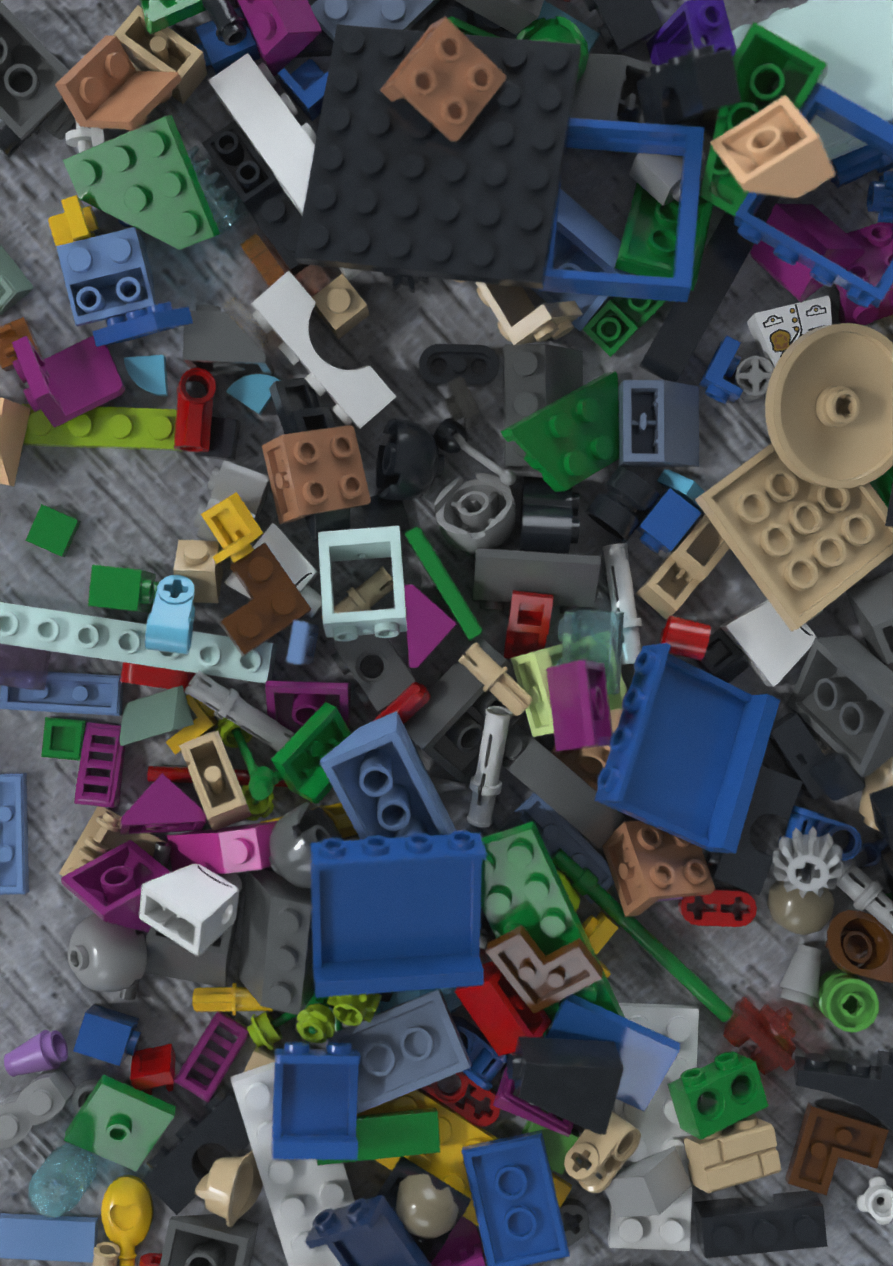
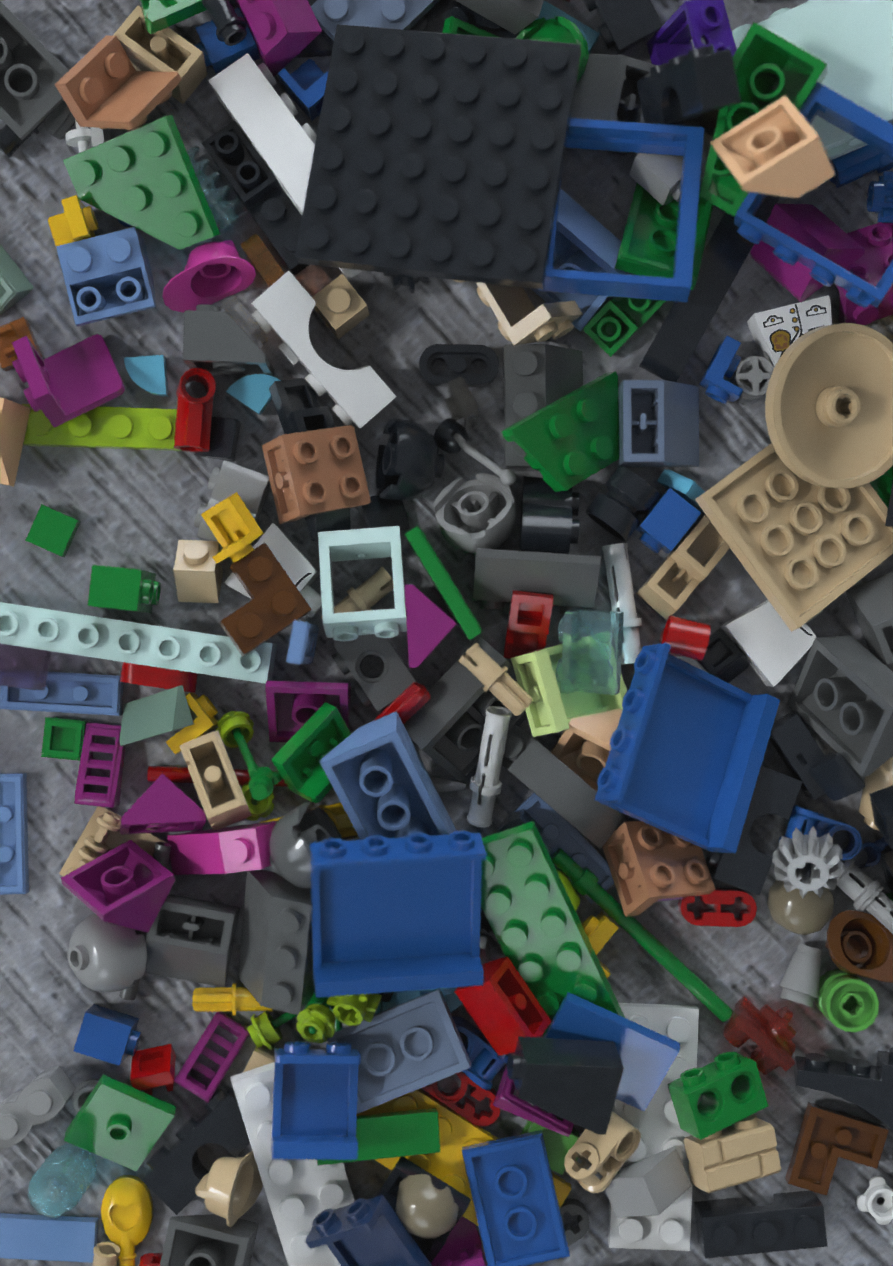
medium lavender cone [4,1030,68,1077] -> none
blue plate [92,302,193,347] -> none
white torso [139,864,242,956] -> none
medium azure piece [145,575,195,654] -> none
light grey pin [185,670,295,752] -> none
nougat bracket [380,17,506,142] -> none
plate [486,925,603,1014] -> none
magenta slope [546,660,613,751] -> none
none -> dark pink piece [162,240,256,313]

